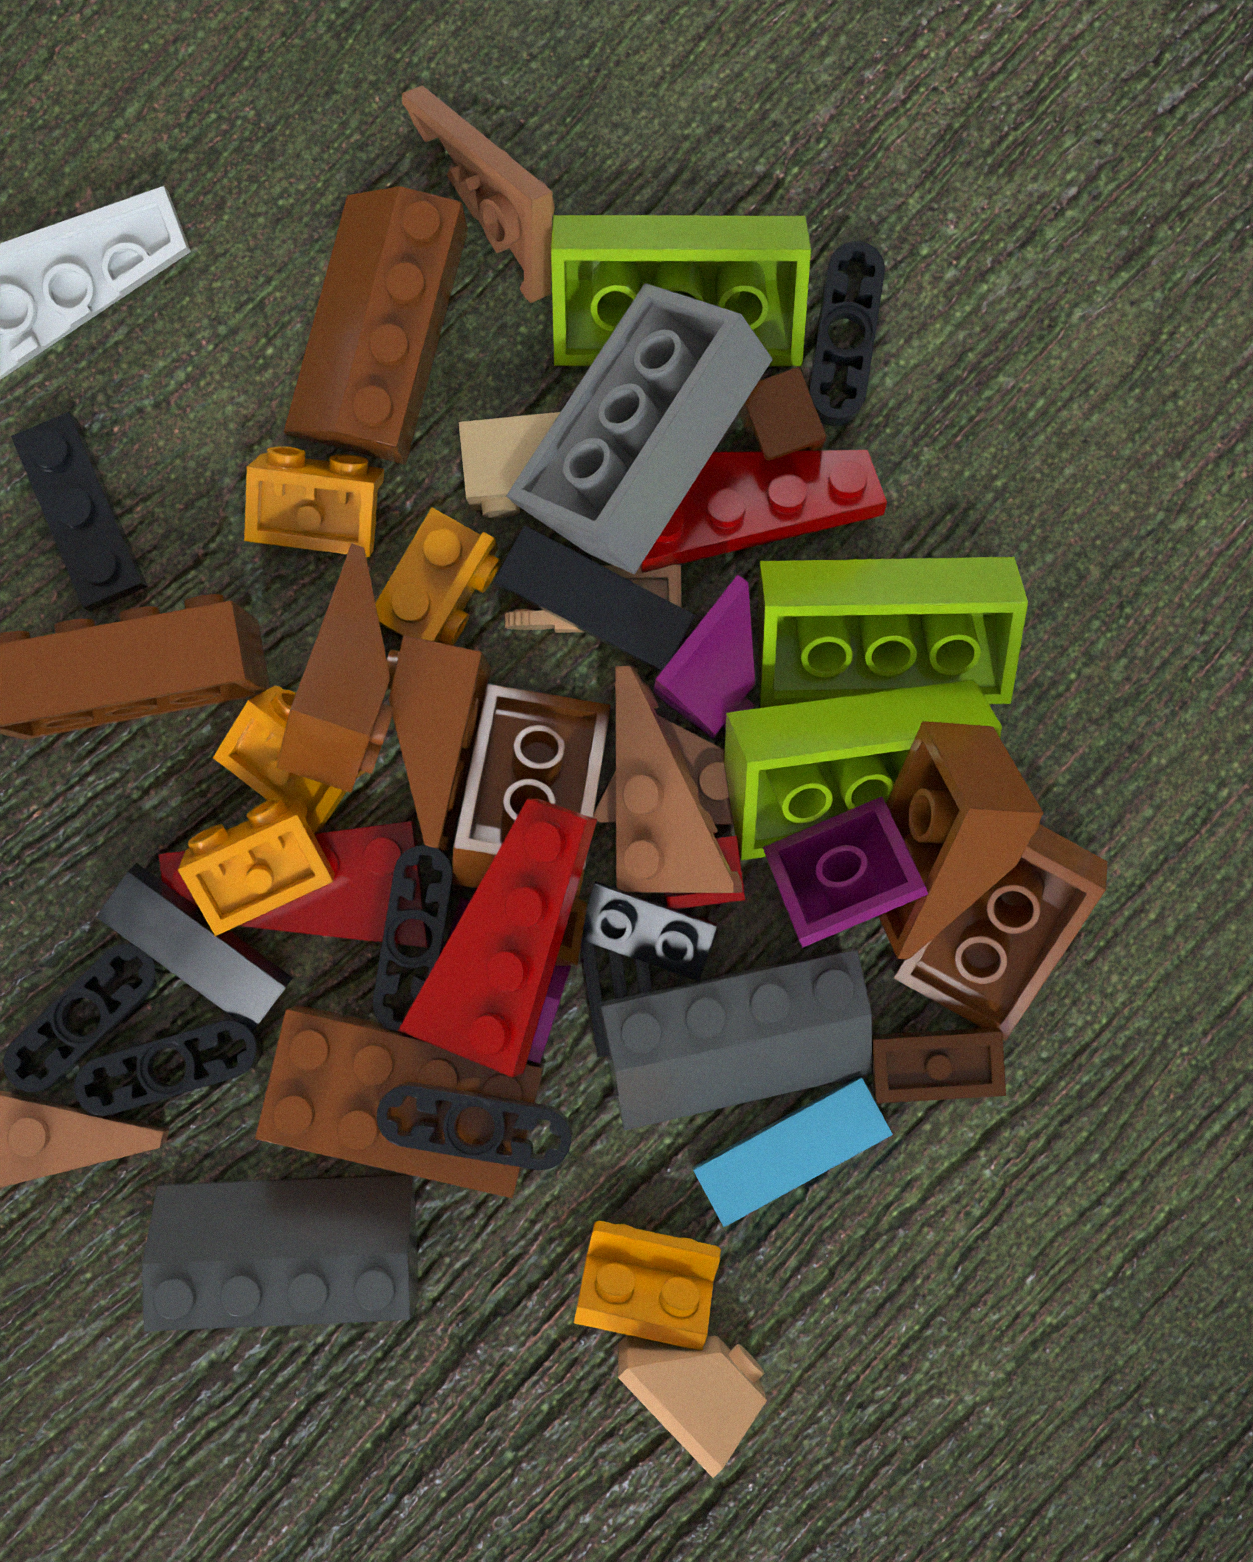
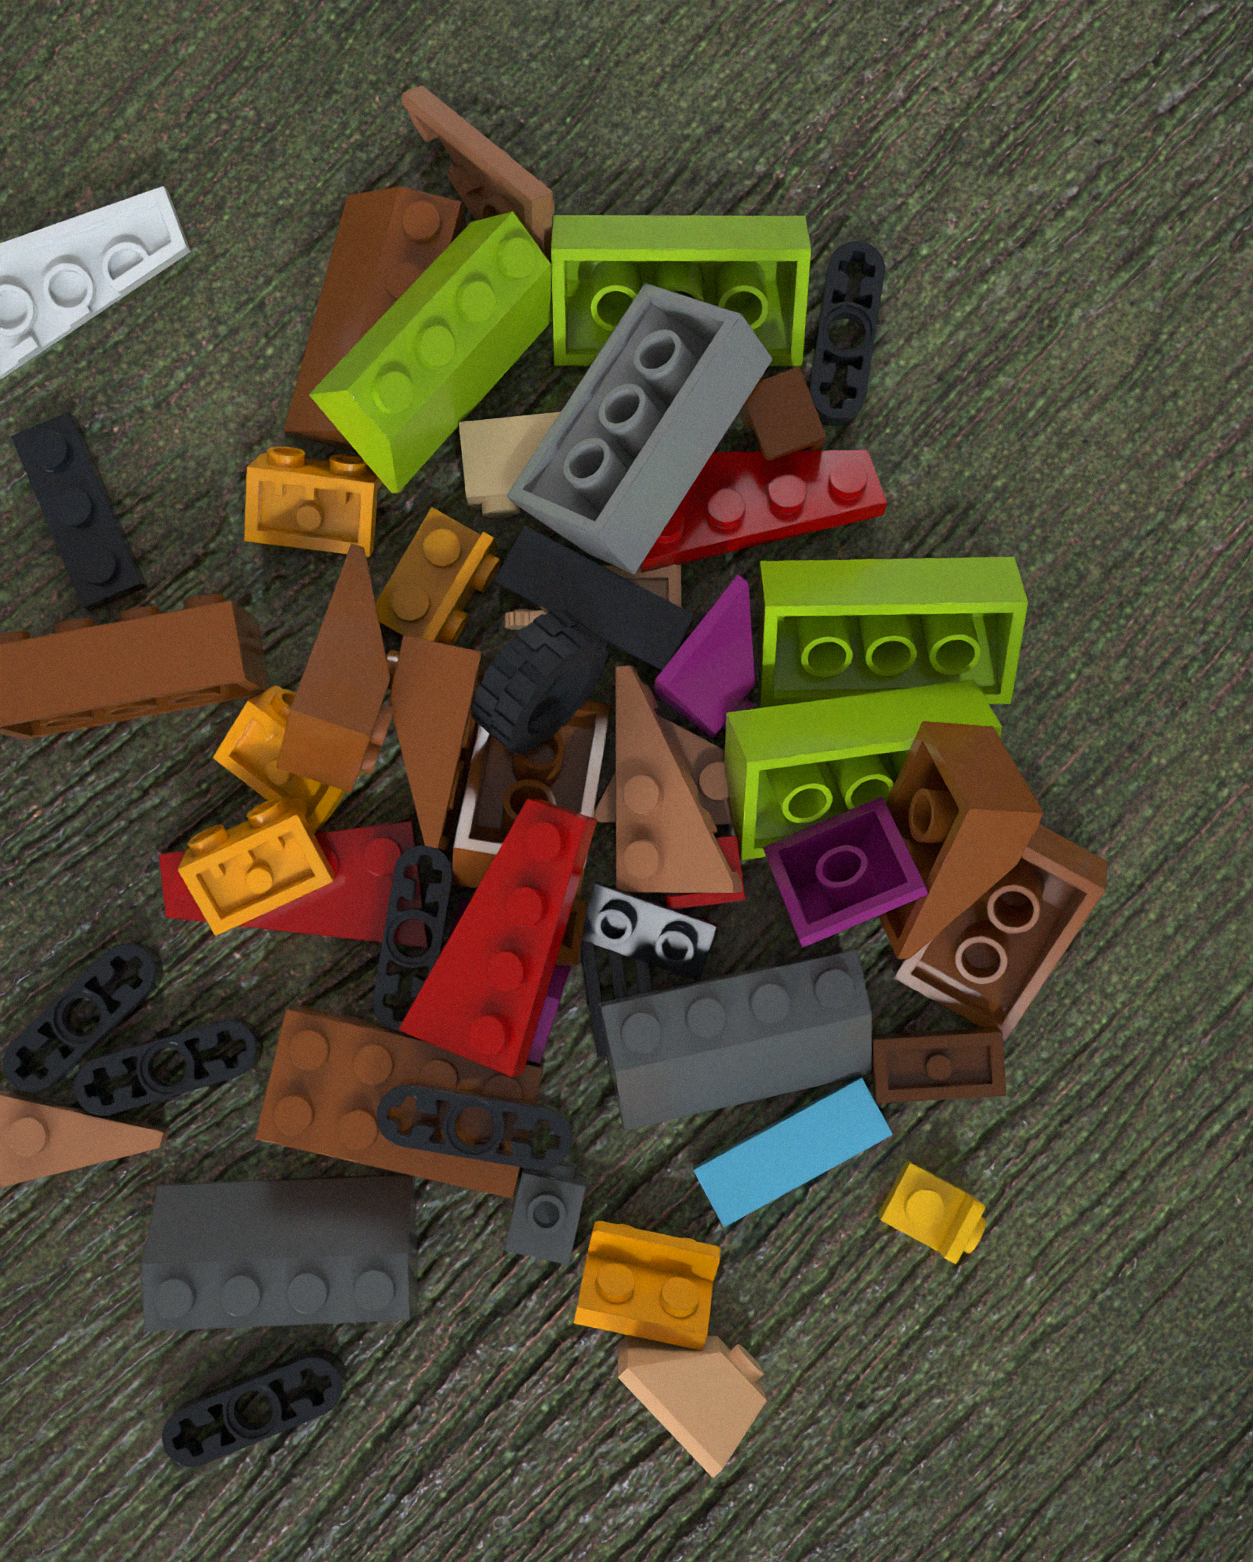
black tile [96,863,293,1031] -> none
none -> black beam [162,1349,347,1467]
none -> lime slope [309,211,552,493]
none -> black tyre [471,608,609,755]
none -> dark grey brick [505,1160,587,1265]
none -> yellow bracket [877,1159,986,1264]

